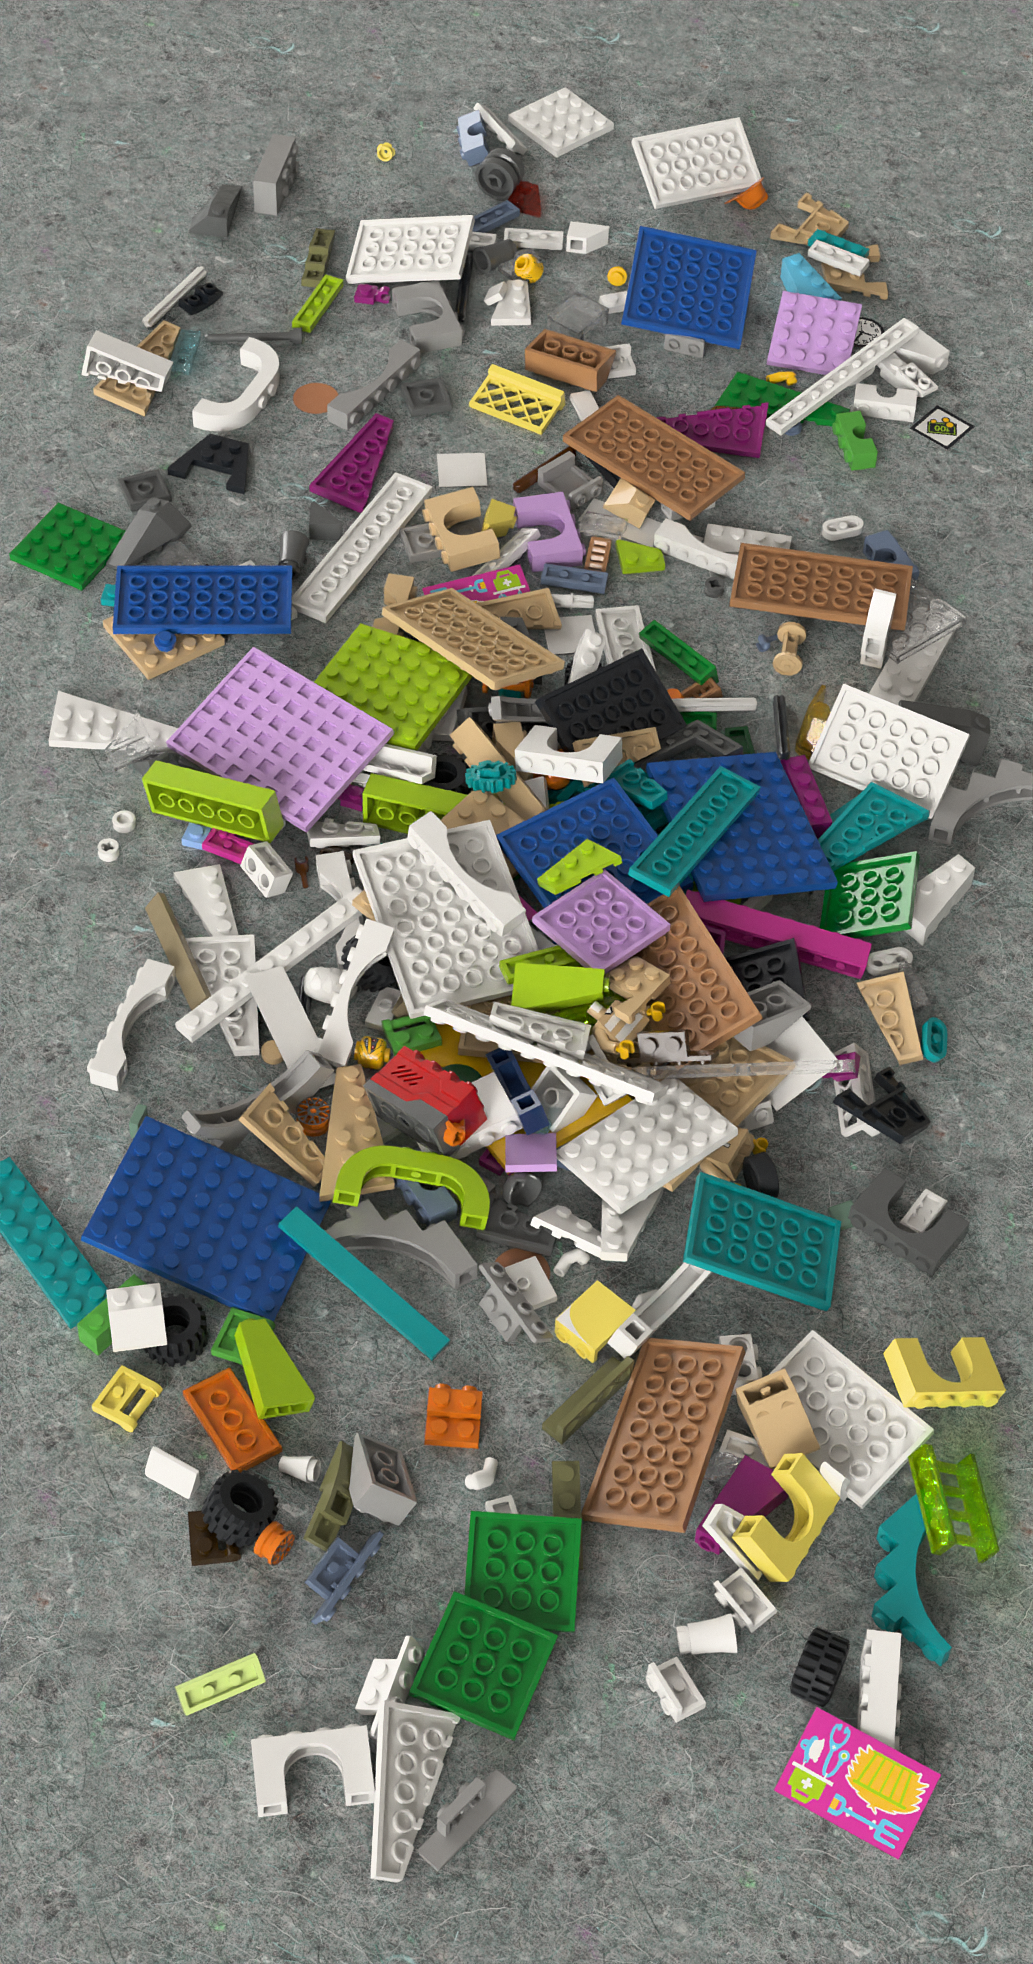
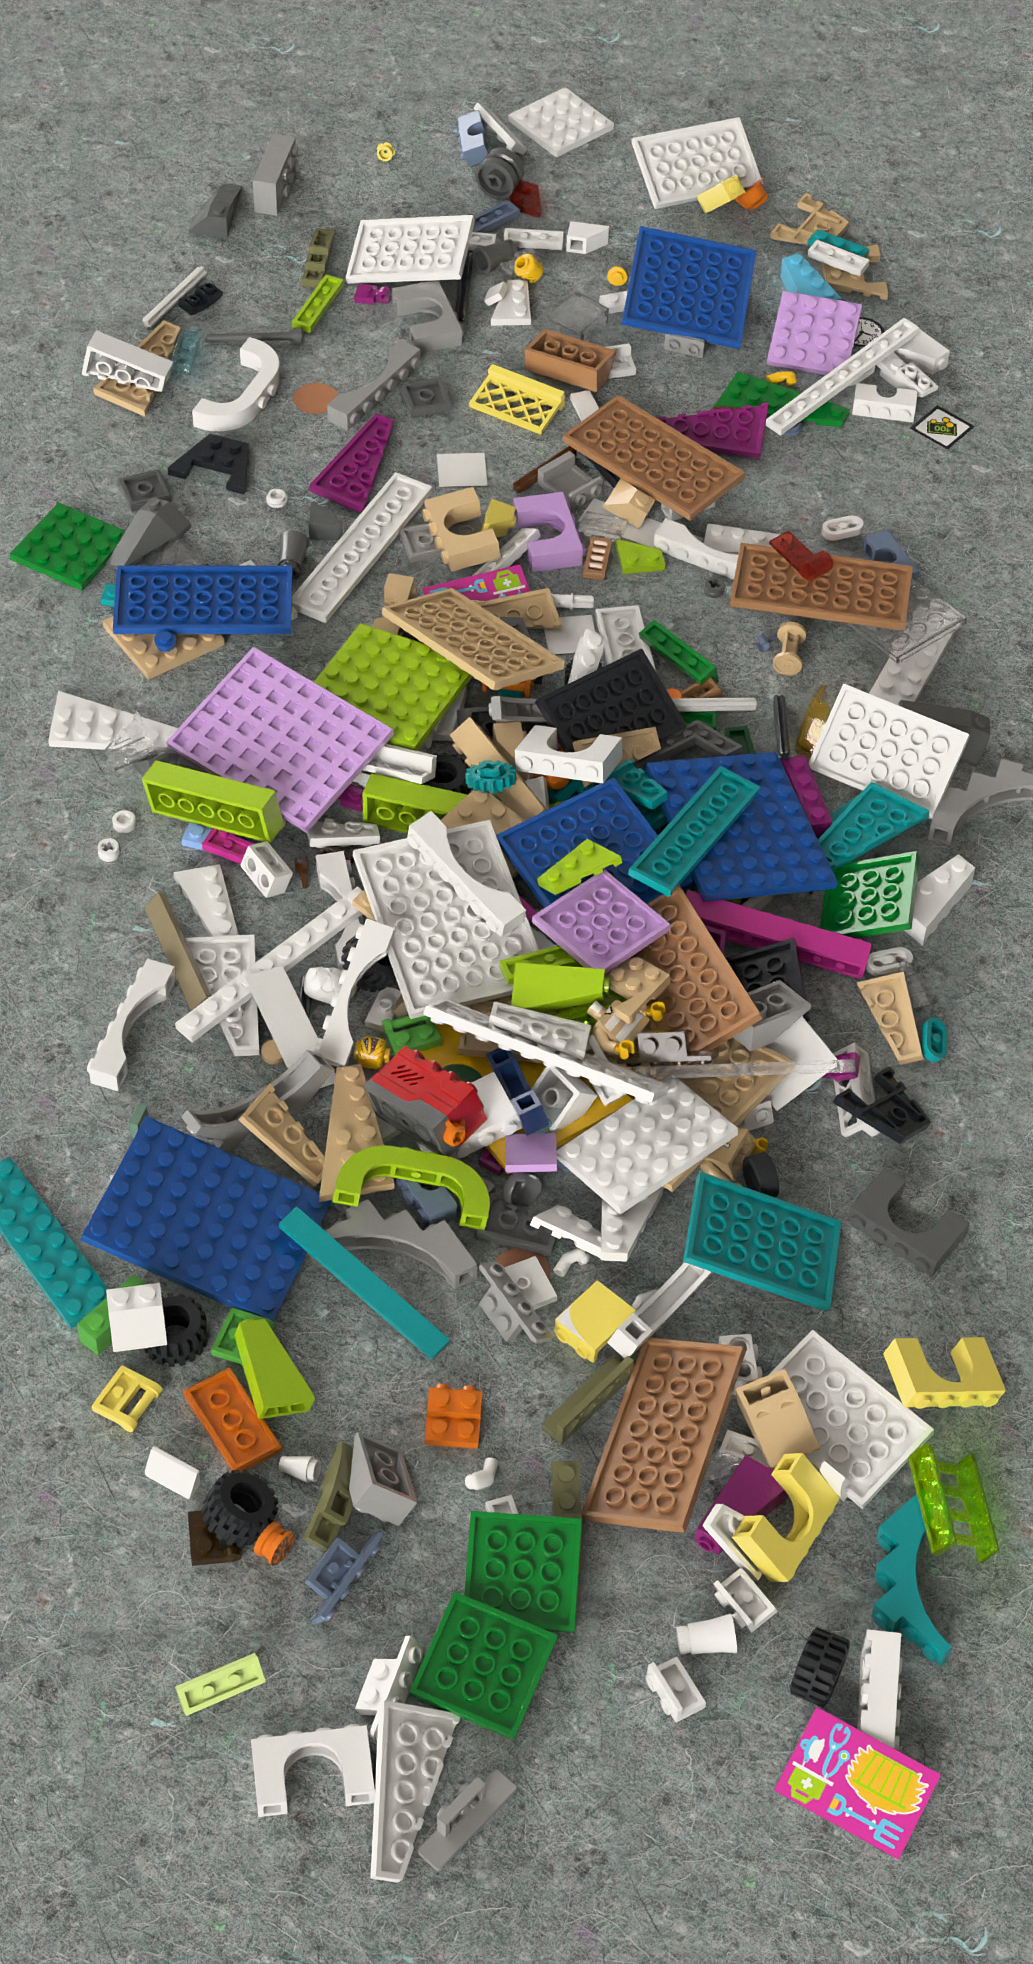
orange wheel [296,1097,331,1137] -> none
sand blue plate [541,563,608,594] -> none
sand green tile [828,1200,854,1231] -> none
bright green arch [832,411,878,471] -> none
white slope [860,589,897,669] -> none
white plate [899,1189,947,1233] -> none
none -> white plate [266,488,288,508]
none -> light yellow slope [696,175,745,214]
none -> clear red door [769,530,833,581]

